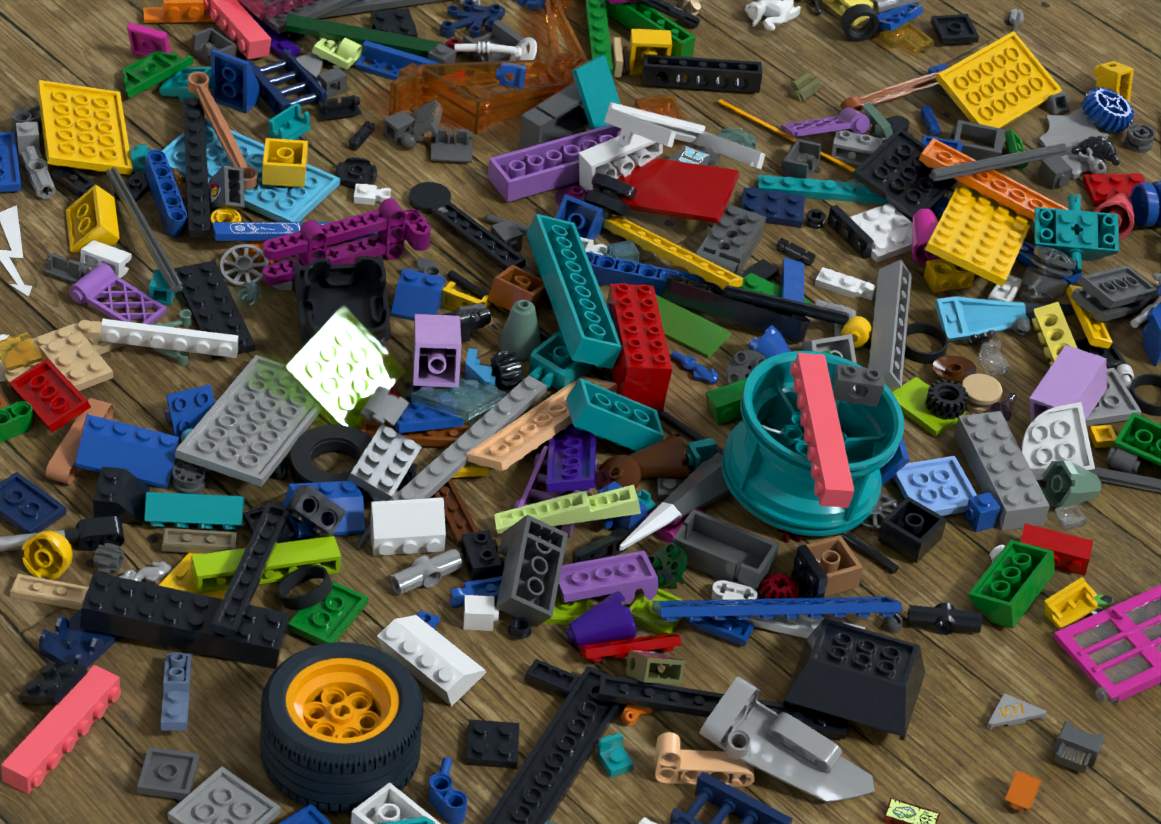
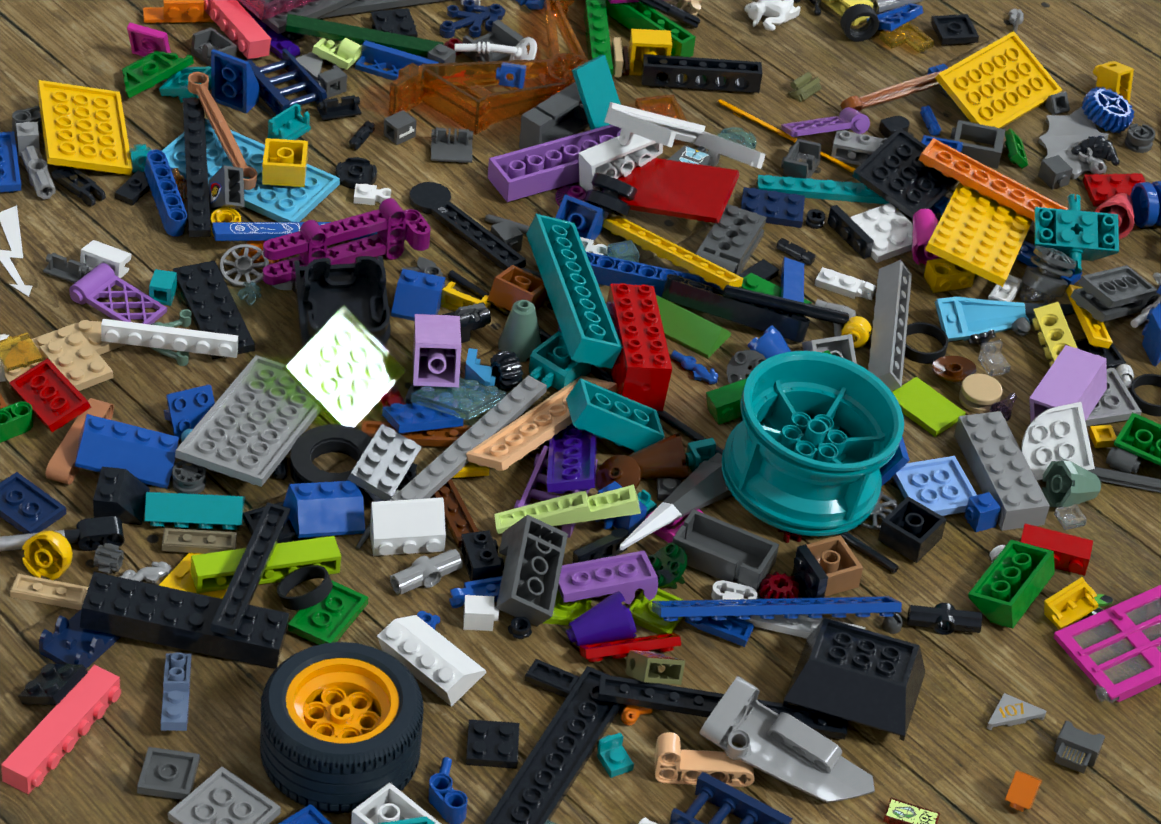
yellow slope [66,184,120,253] -> none
dark grey axle [106,167,183,293] -> none
black brick [285,485,346,537] -> none
light grey cylinder [360,386,409,426] -> none
dark grey gear [401,100,443,149] -> none
coral brick [790,353,854,508] -> none
dark grey brick [831,364,884,407] -> none
sand green hinge [863,101,893,139] -> none
black tyre [925,379,968,420] -> none
dark grey axle [929,143,1069,181] -> none

